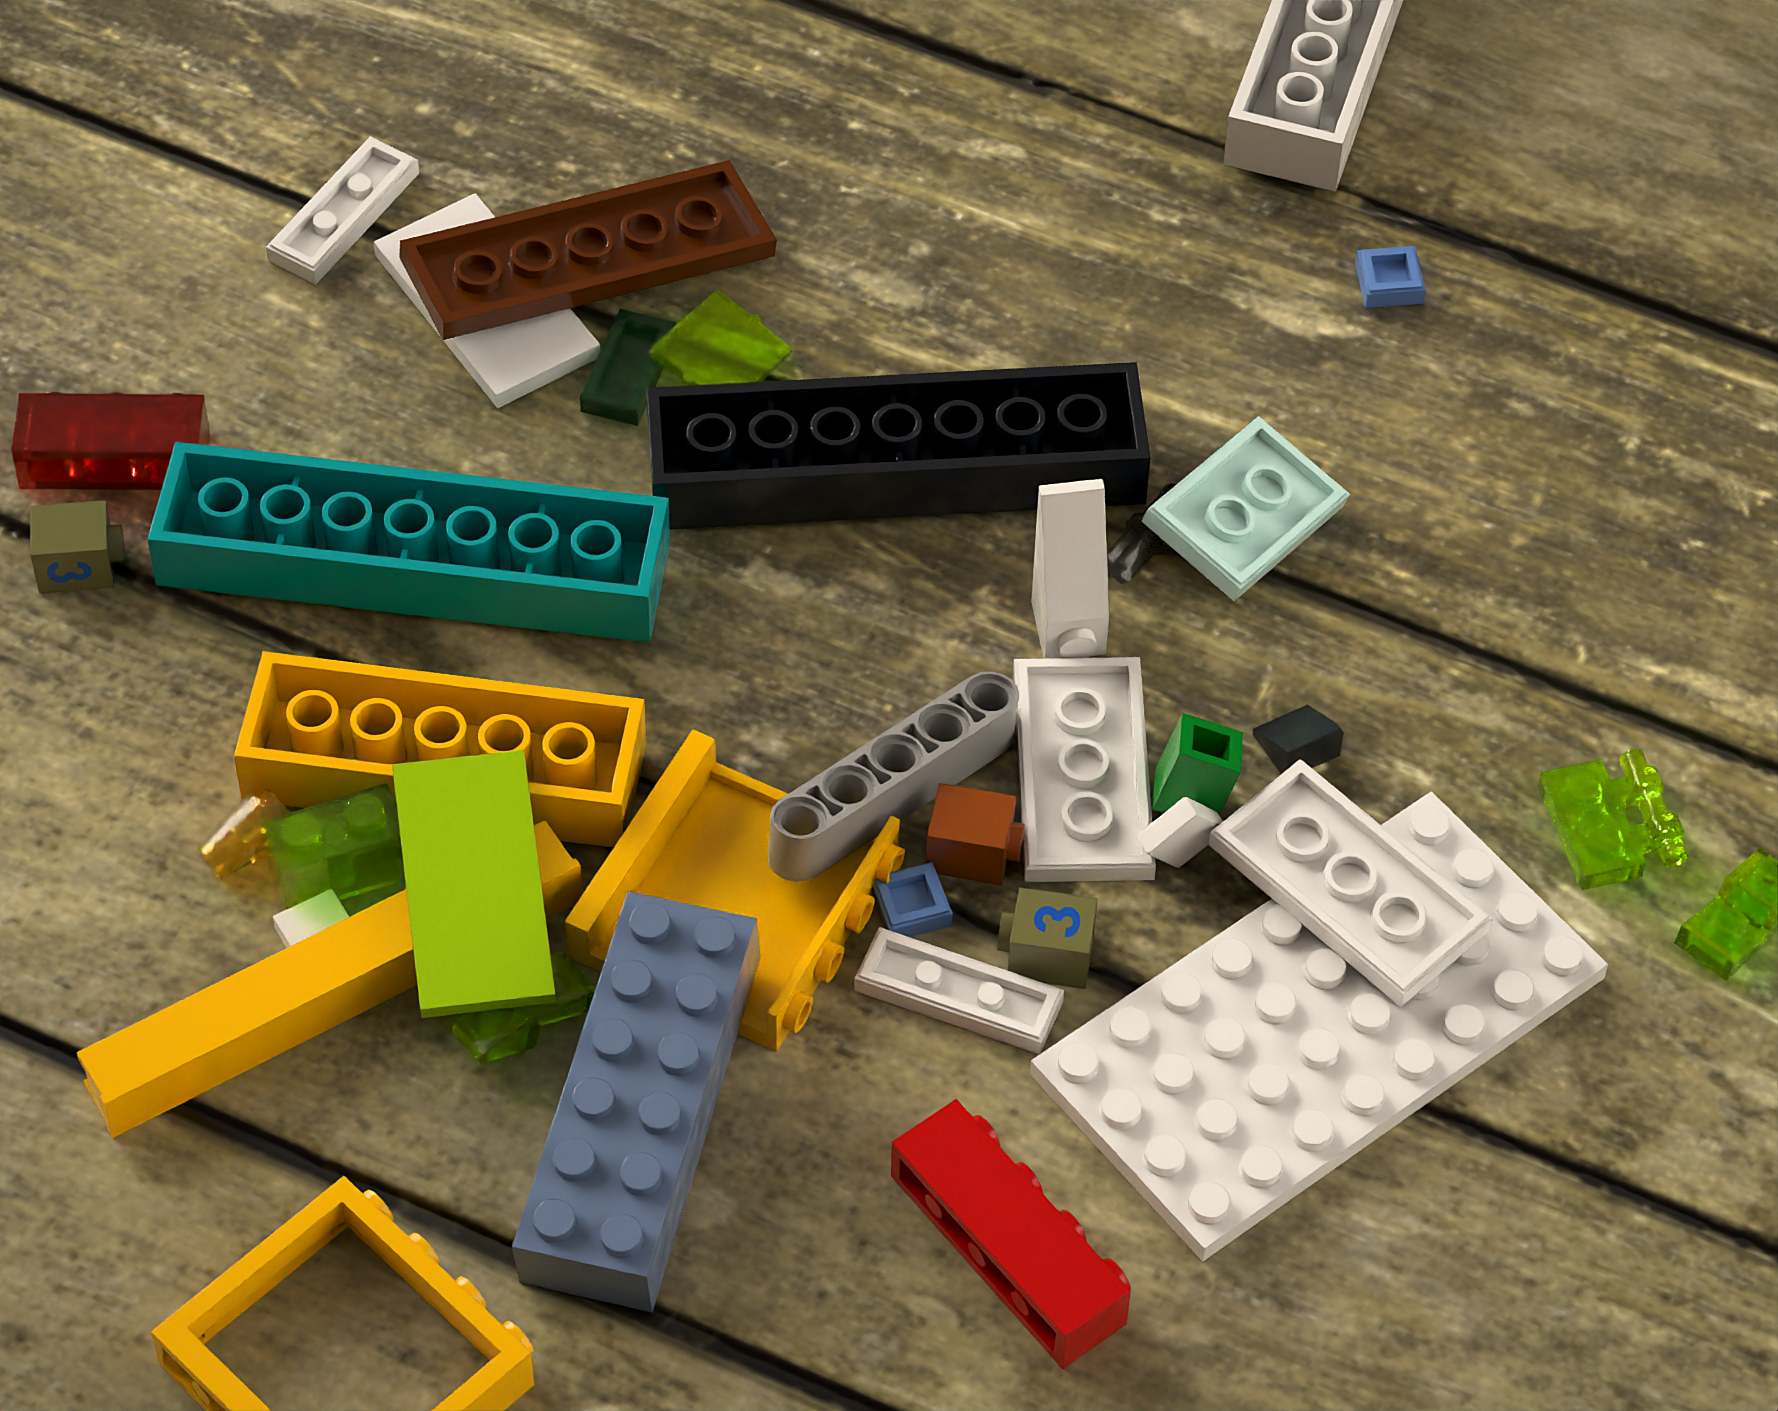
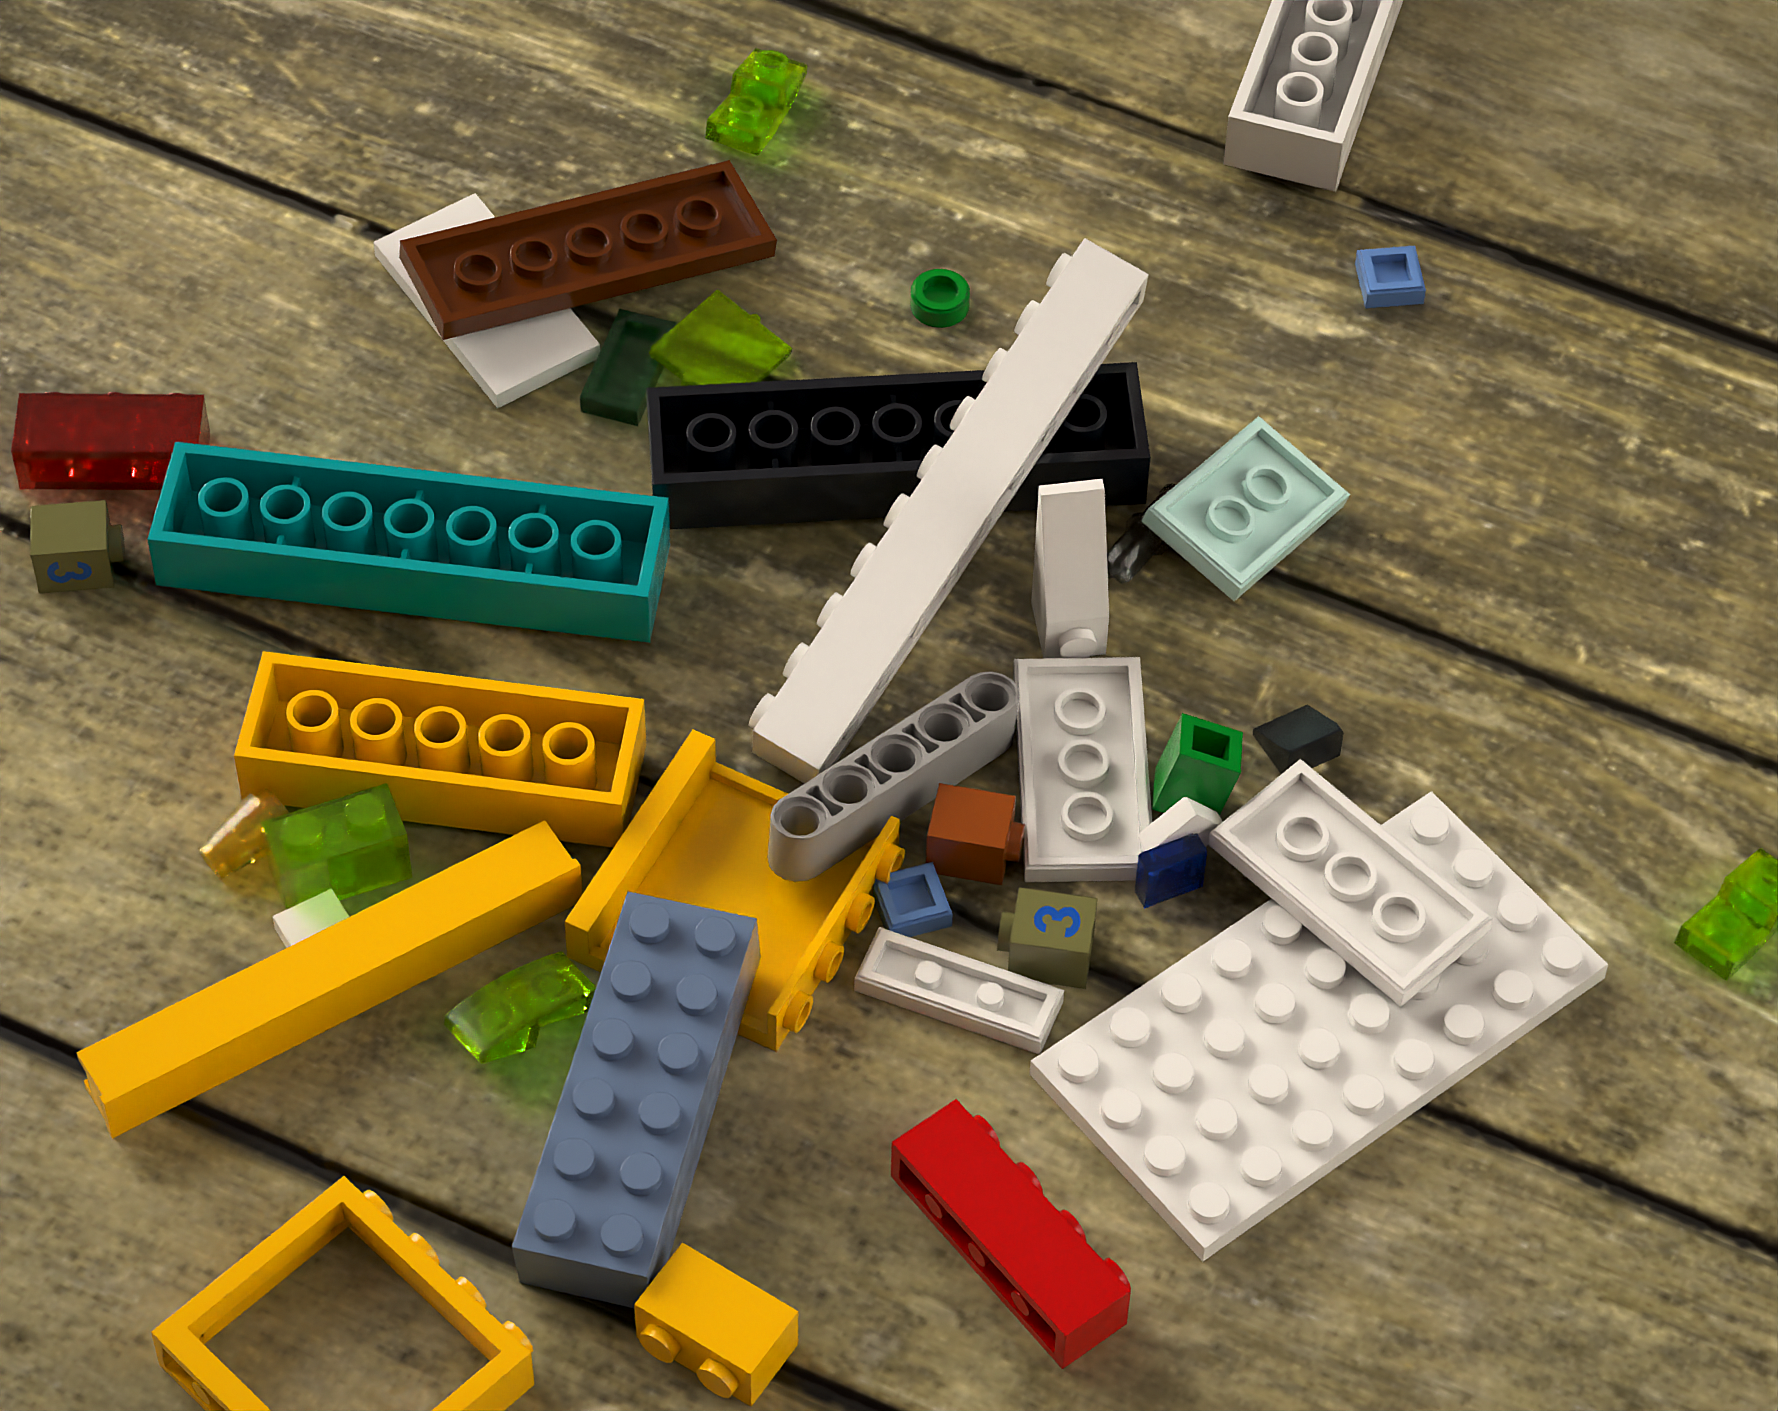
white tile [266,136,419,285] -> none
lime tile [392,750,555,1018] -> none
clear neon green plate [1538,749,1688,890] -> none
none -> yellow brick [634,1242,798,1407]
none -> clear neon green slope [705,48,808,156]
none -> white brick [748,238,1149,784]
none -> green tile [910,269,970,328]
none -> clear blue tile [1134,833,1208,909]

